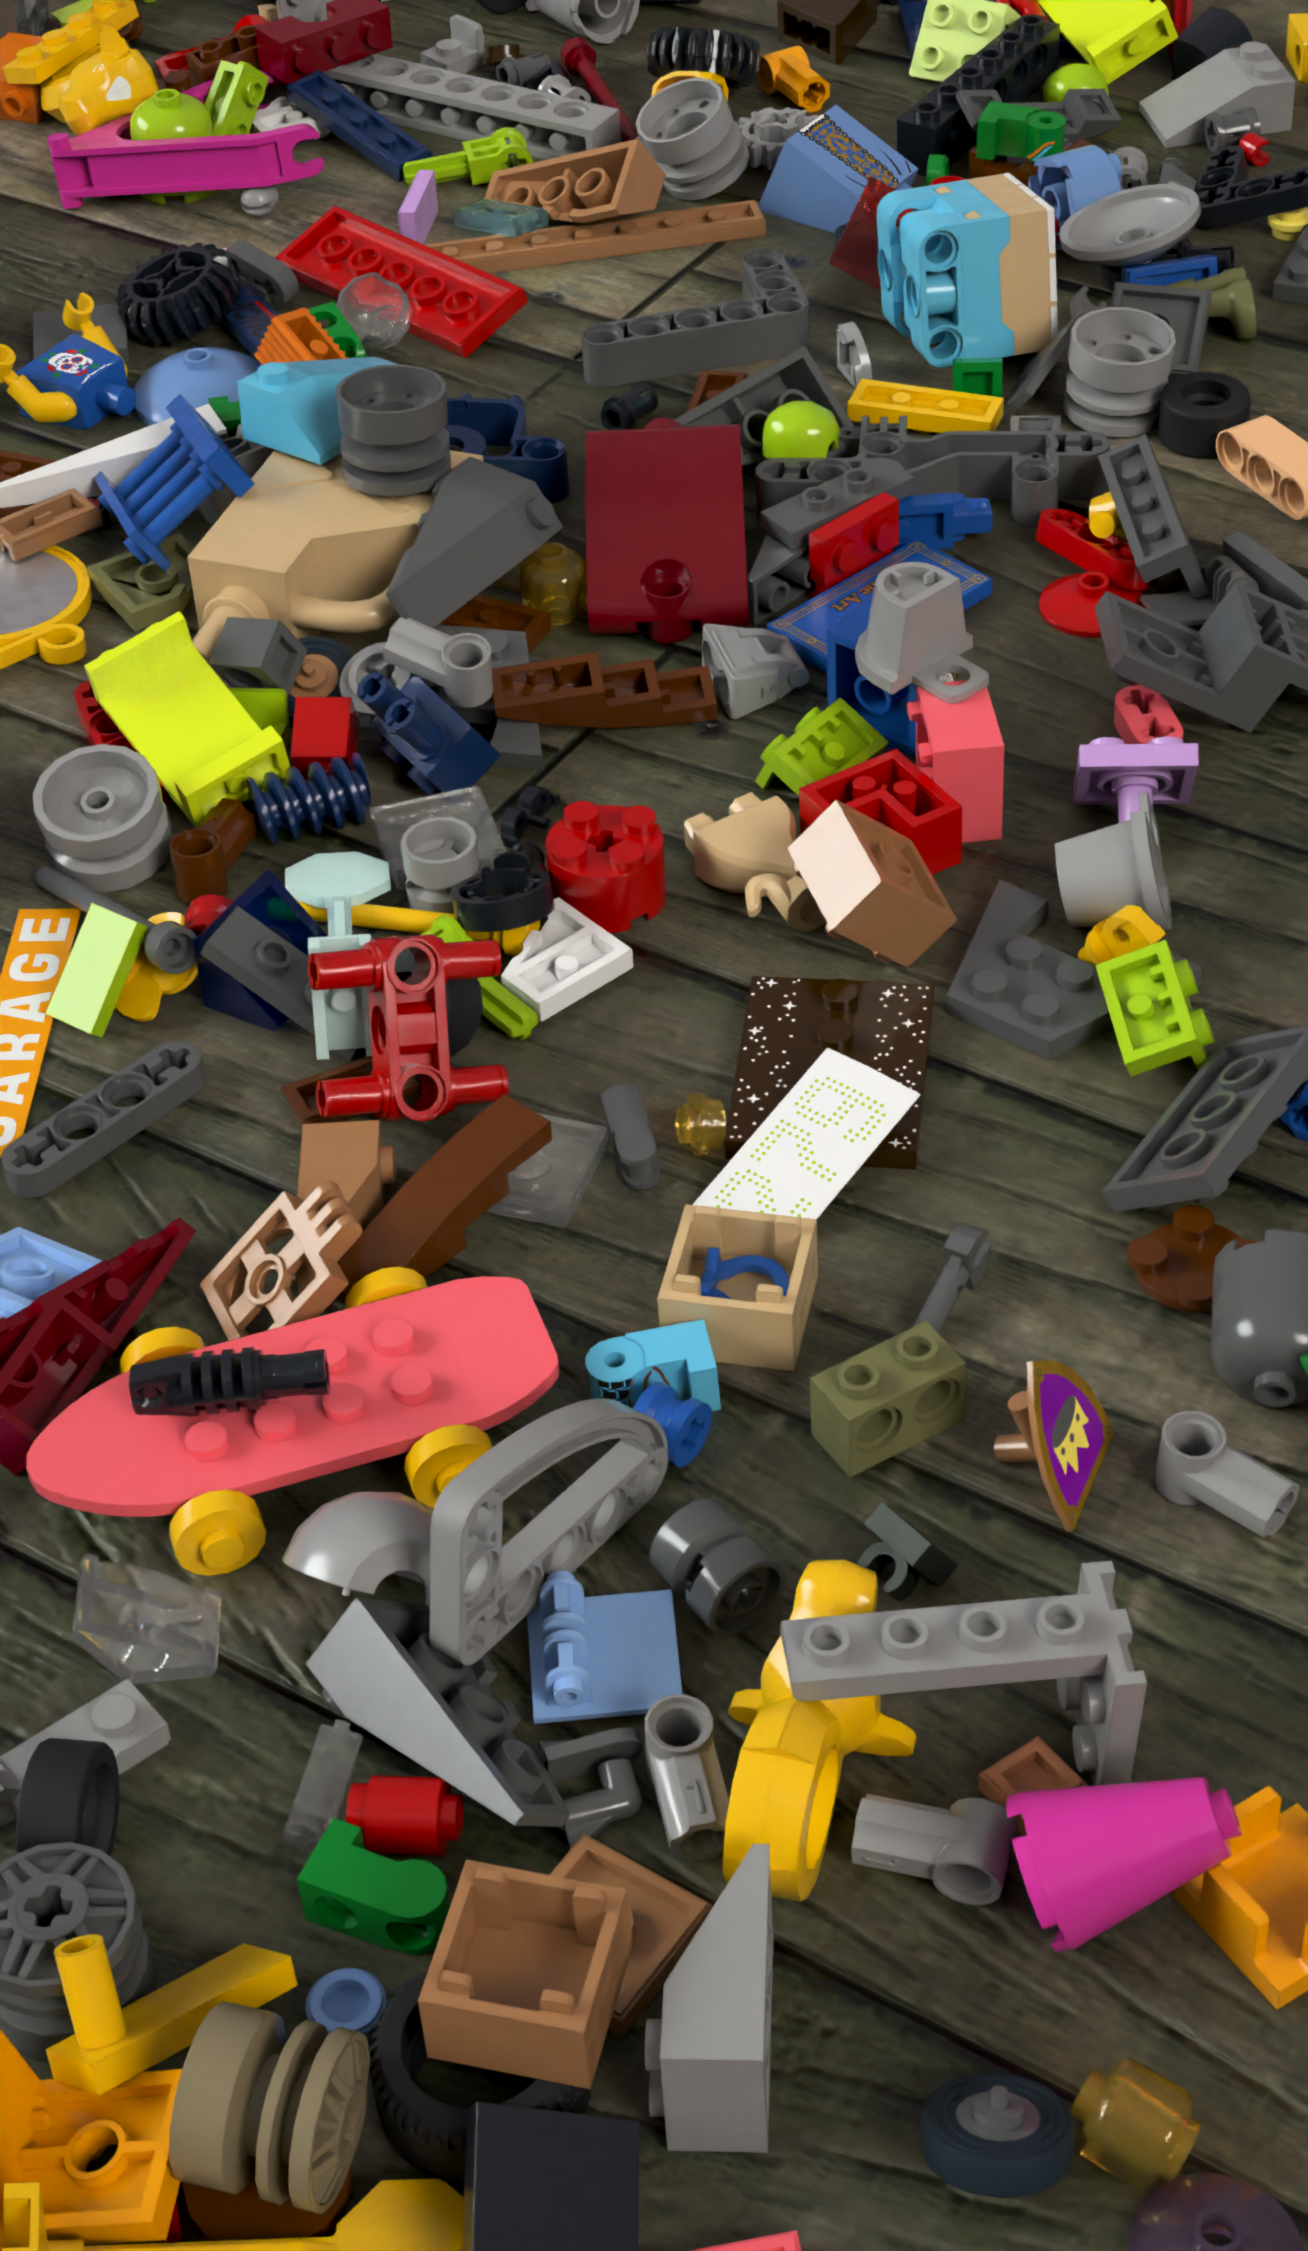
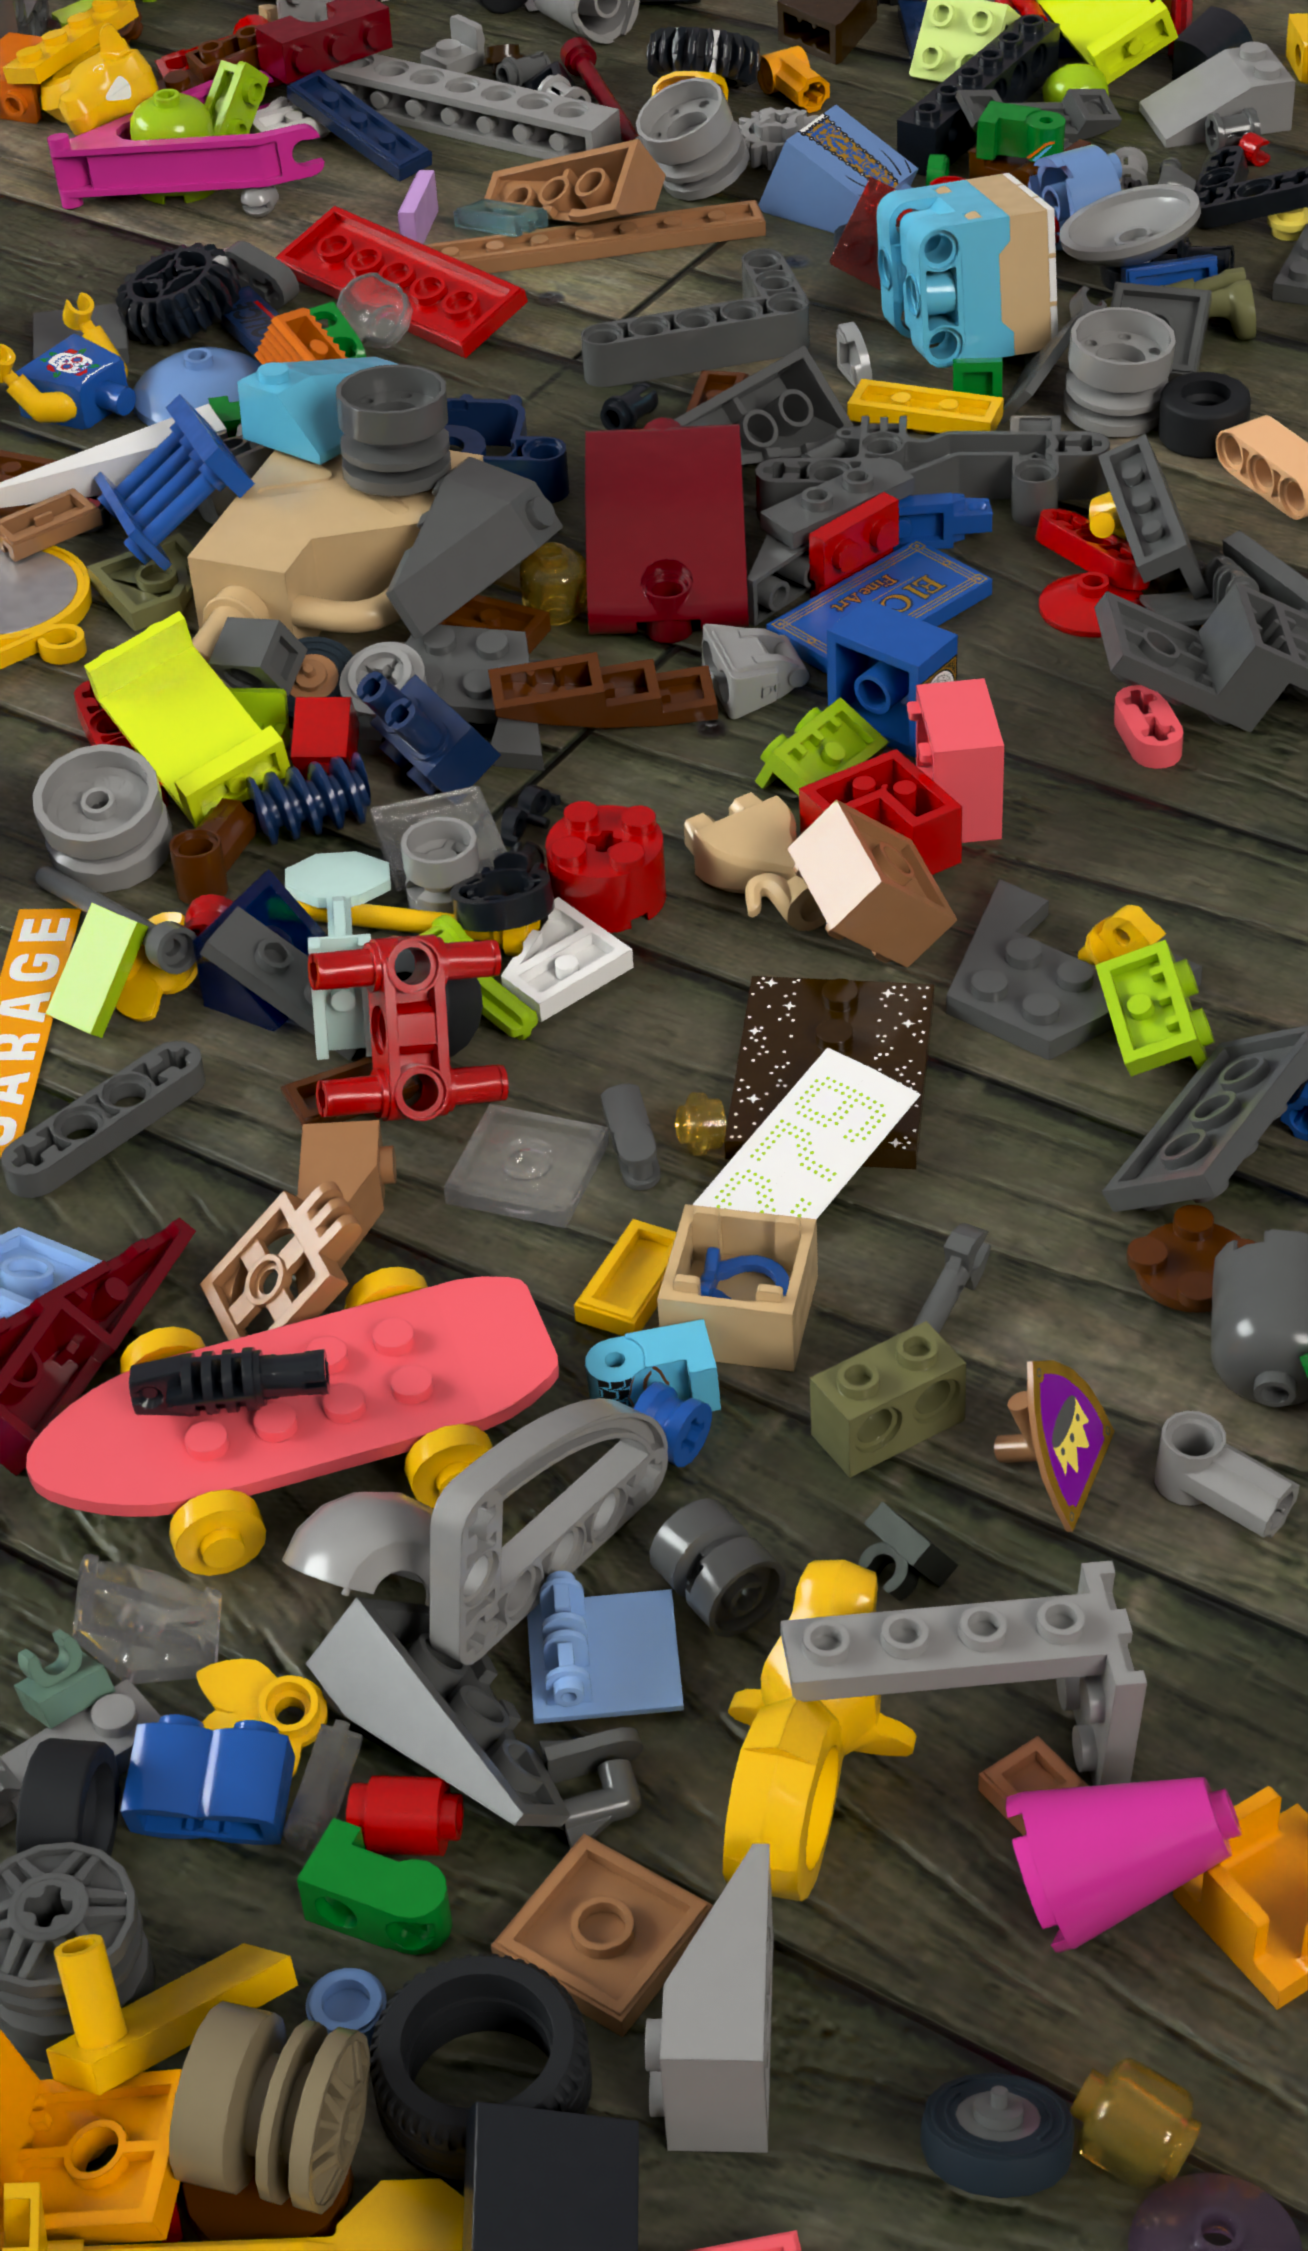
reddish brown slope [338,1094,552,1301] -> none
light grey piece [383,617,493,708] -> none
lime connector [403,127,533,188] -> none
medium nougat container [418,1860,632,2089] -> none
light grey piece [645,1694,729,1862] -> none
lime hair [762,400,840,459] -> none
light grey piece [851,1794,1018,1906] -> none
light grey container [855,562,989,704] -> none
light grey container [1055,792,1172,932] -> none
lavender plate [1073,736,1199,823] -> none
none -> sand green tile [14,1629,116,1729]
none -> blue brick [120,1714,295,1845]
none -> yellow plate [196,1658,328,1777]
none -> yellow tile [574,1219,677,1336]

